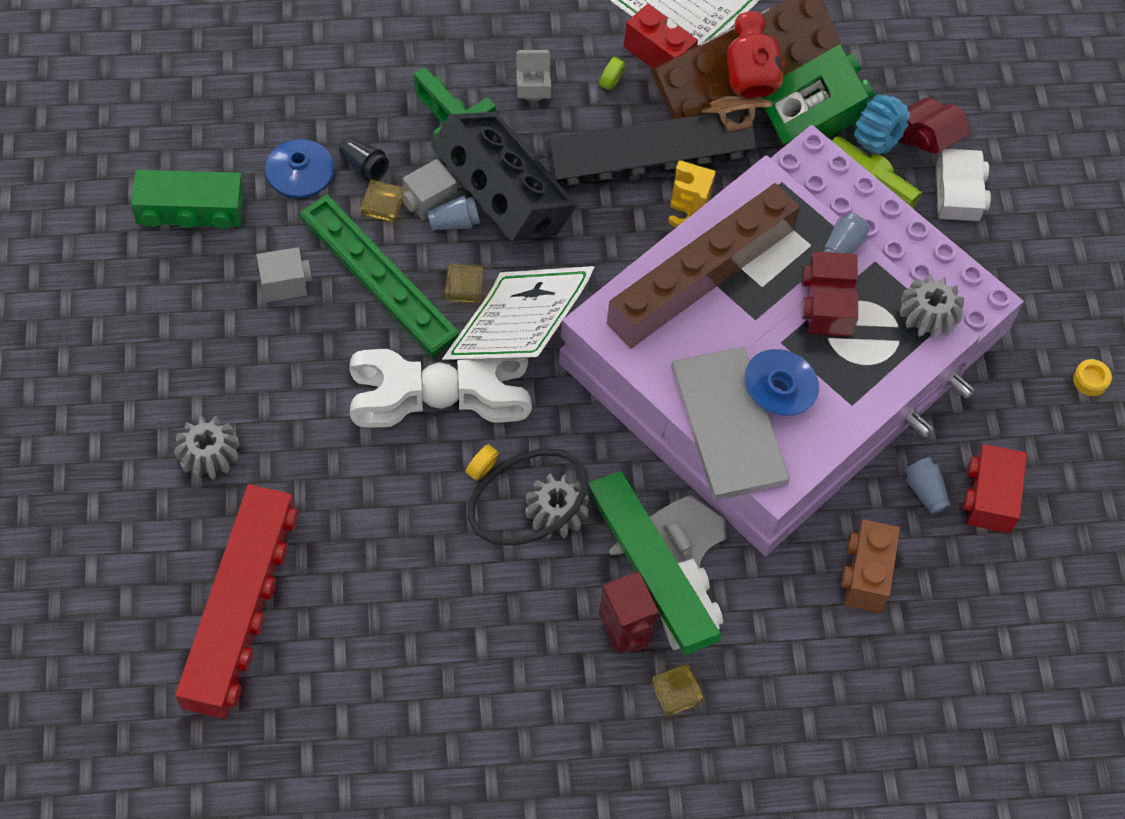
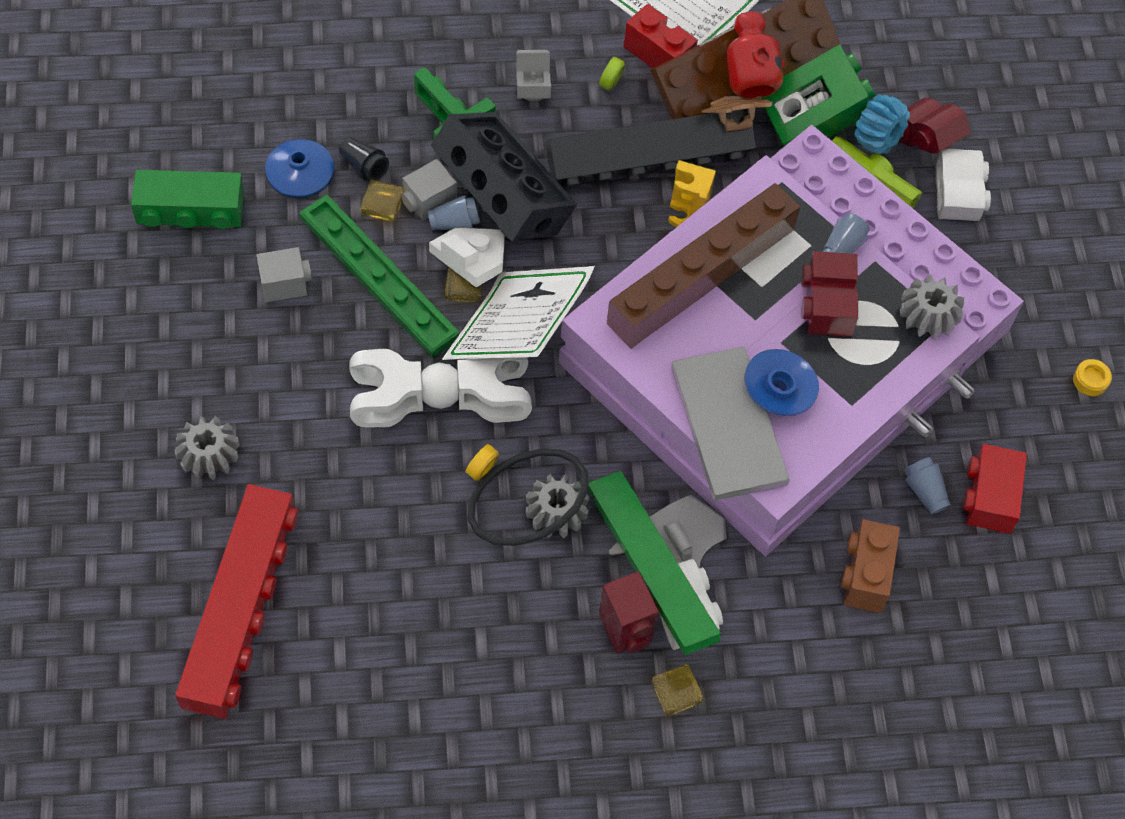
none -> white plate [429,228,505,287]

